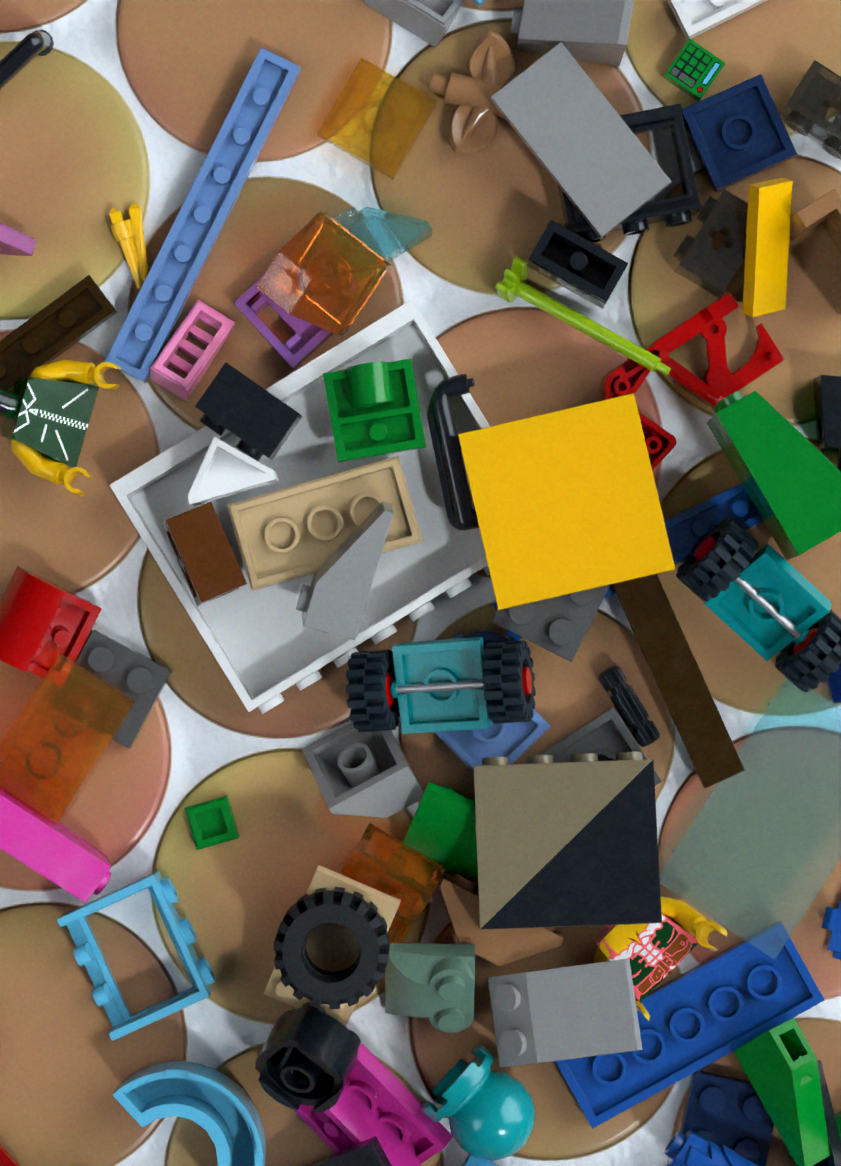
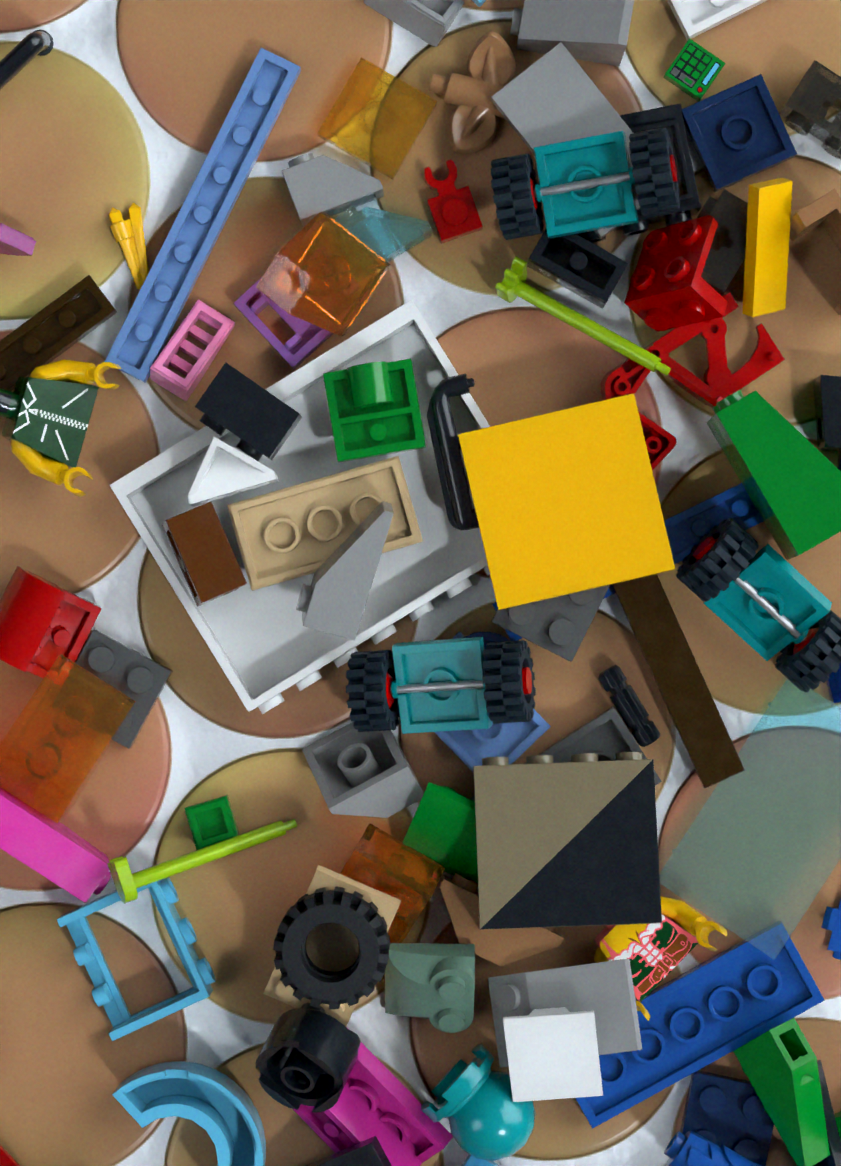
none -> lime piece [107,819,297,904]
none -> light grey slope [282,153,384,227]
none -> red plate [424,159,483,244]
none -> plate [490,127,680,240]
none -> white piece [503,1007,603,1102]
none -> red bracket [624,215,728,332]

